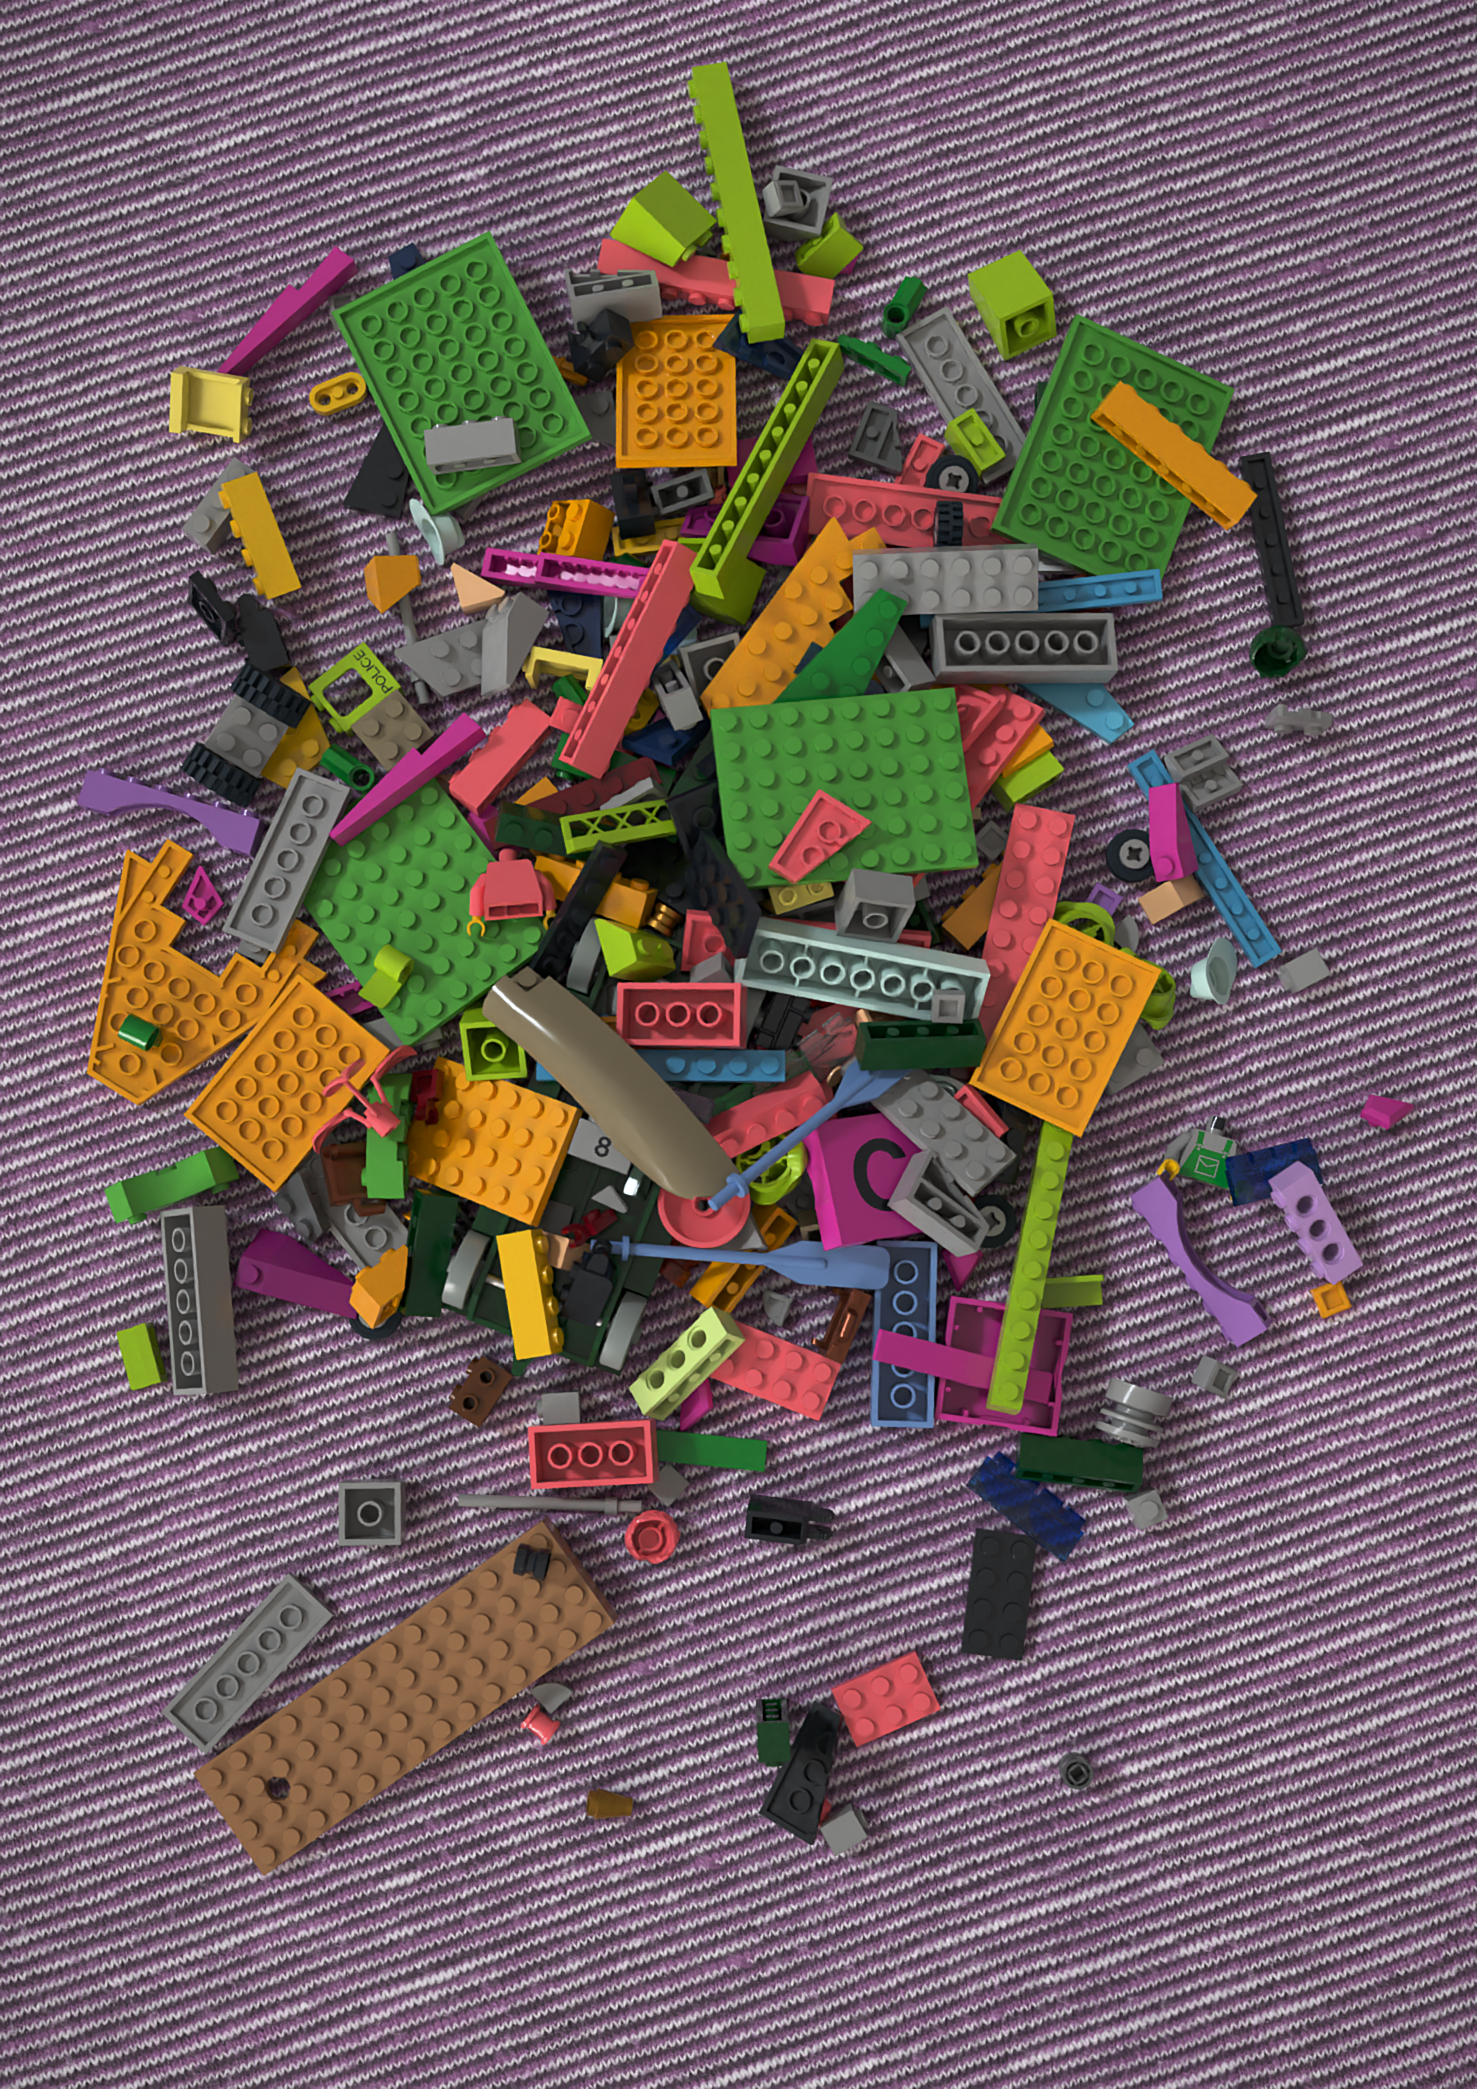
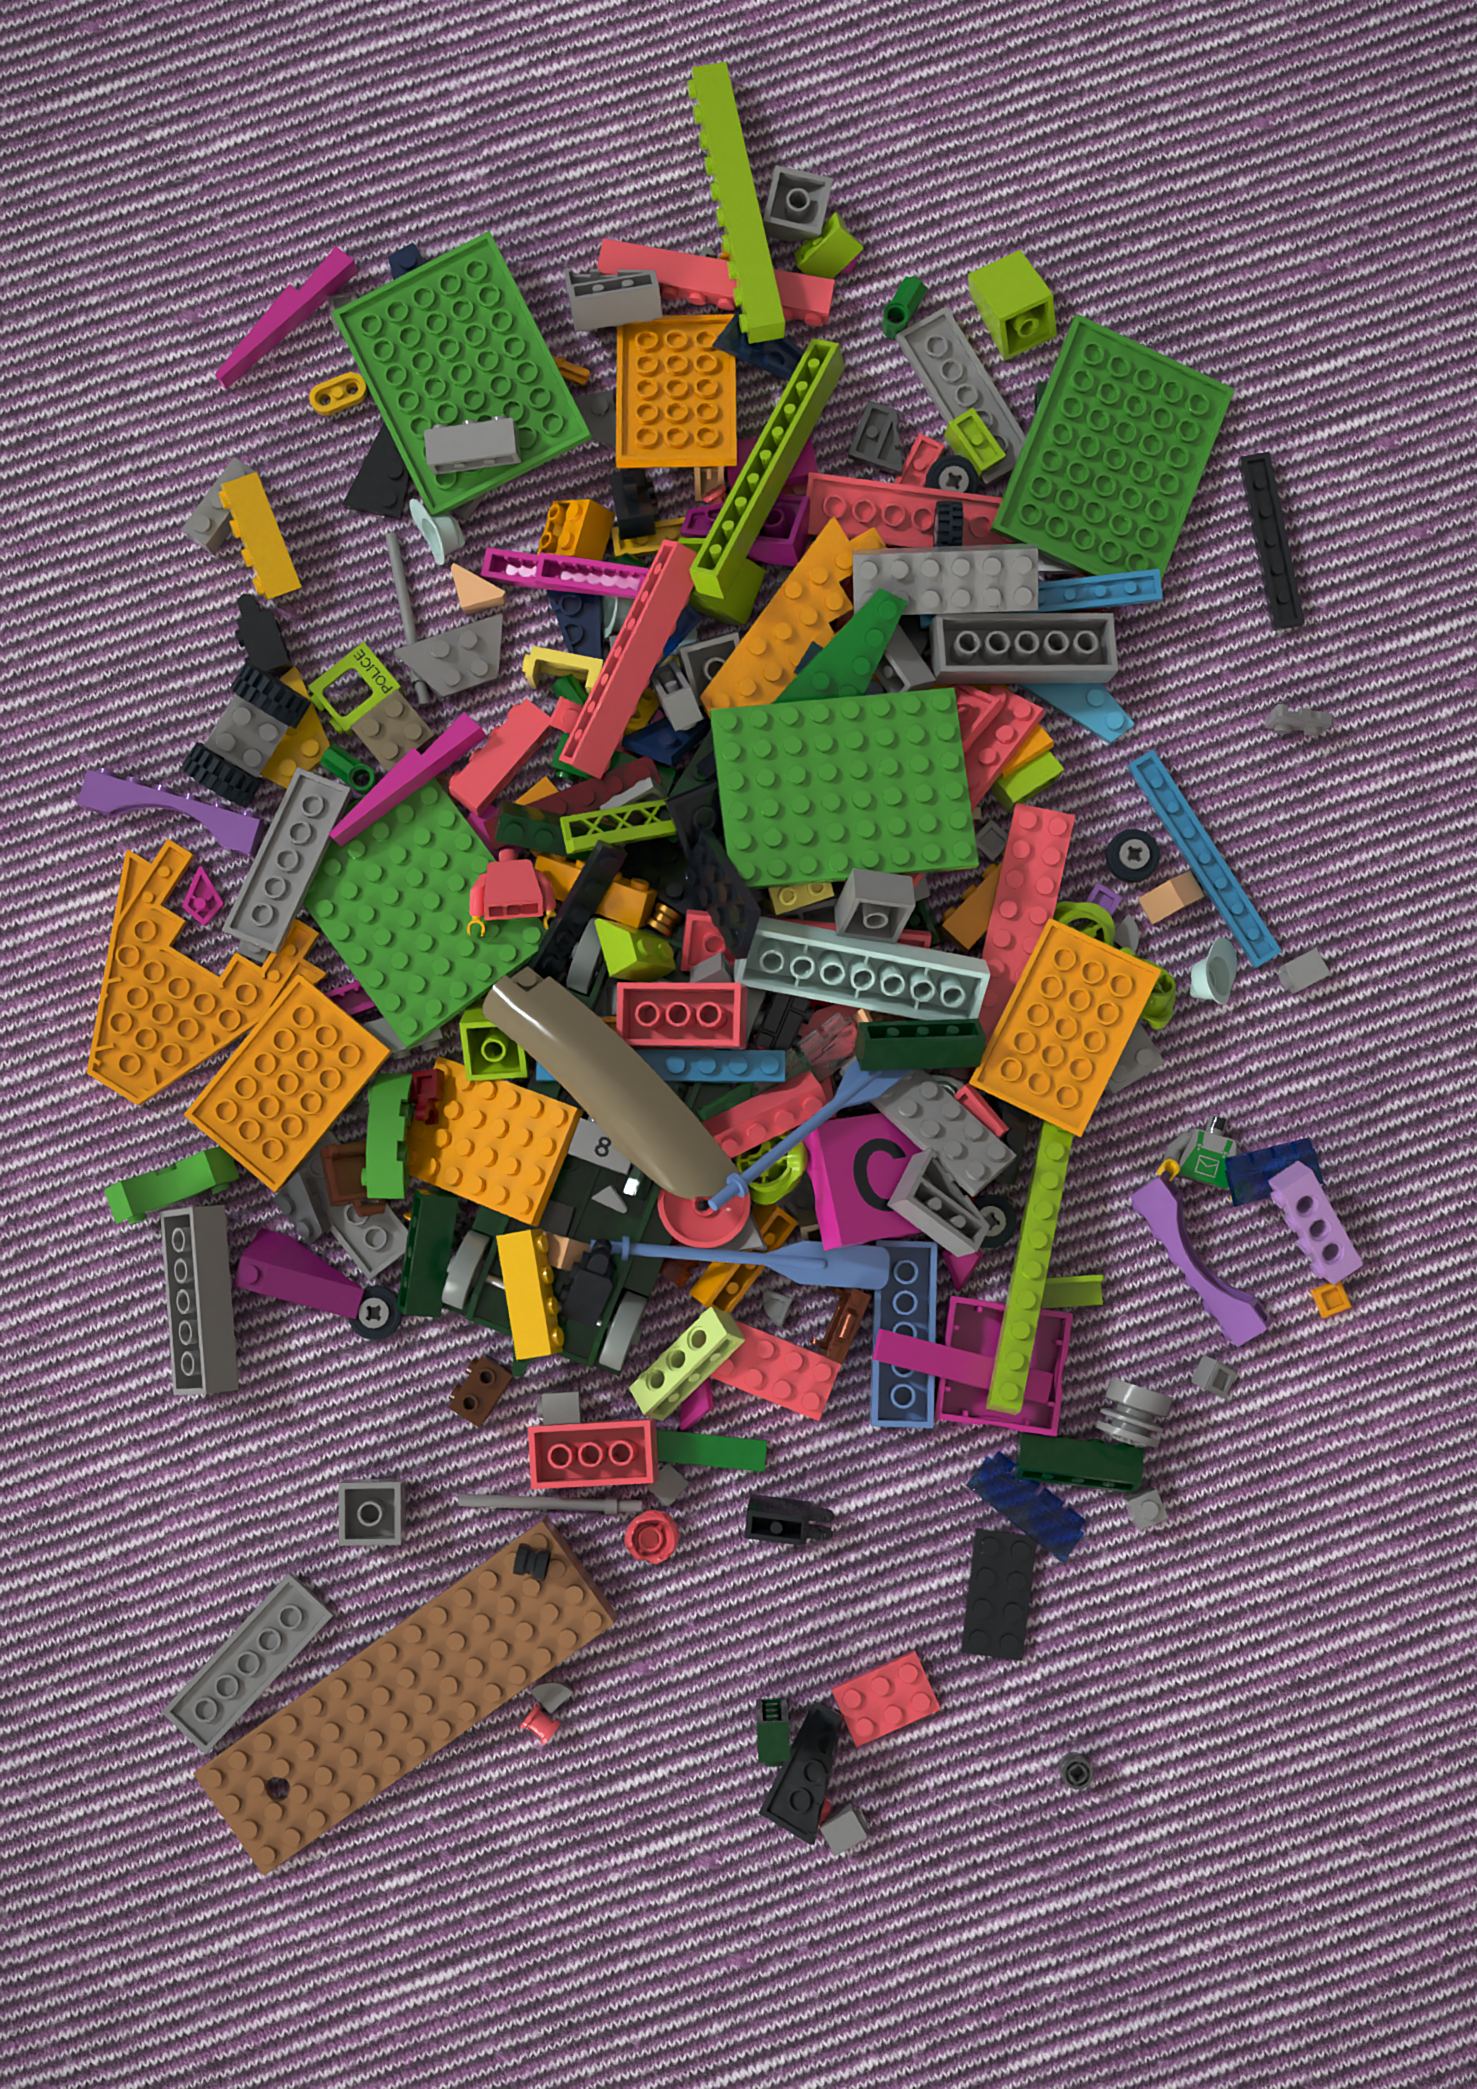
lime panel [116,1322,168,1390] -> none
green piece [118,1013,164,1052] -> none
light yellow panel [169,366,253,443] -> none
black plate [188,570,236,648] -> none
coral plant [312,1045,417,1154] -> none
light orange slope [349,1244,408,1330] -> none
lime panel [358,944,415,1009] -> none
light orange slope [364,555,422,614] -> none
light grey slope [481,592,550,699] -> none
dark red plate [561,1208,618,1249] -> none
black brick [567,308,634,383] -> none
pearl gold cone [586,1788,633,1820] -> none
lime slope [609,170,717,267] -> none
dark grey slope [651,468,716,518] -> none
slope [669,1086,716,1125] -> none
light grey slope [762,180,805,217] -> none
coral wing [768,789,872,885] -> none
light nougat piece [826,1066,842,1087] -> none
green hinge [837,334,912,388] -> none
light grey plate [930,989,966,1024] -> none
light orange brick [1090,381,1258,530] -> none
dark pink slope [1149,782,1199,882] -> none
light grey slope [1164,734,1243,813] -> none
dark green hair [1249,625,1308,679] -> none
dark pink piece [1359,1095,1414,1130] -> none

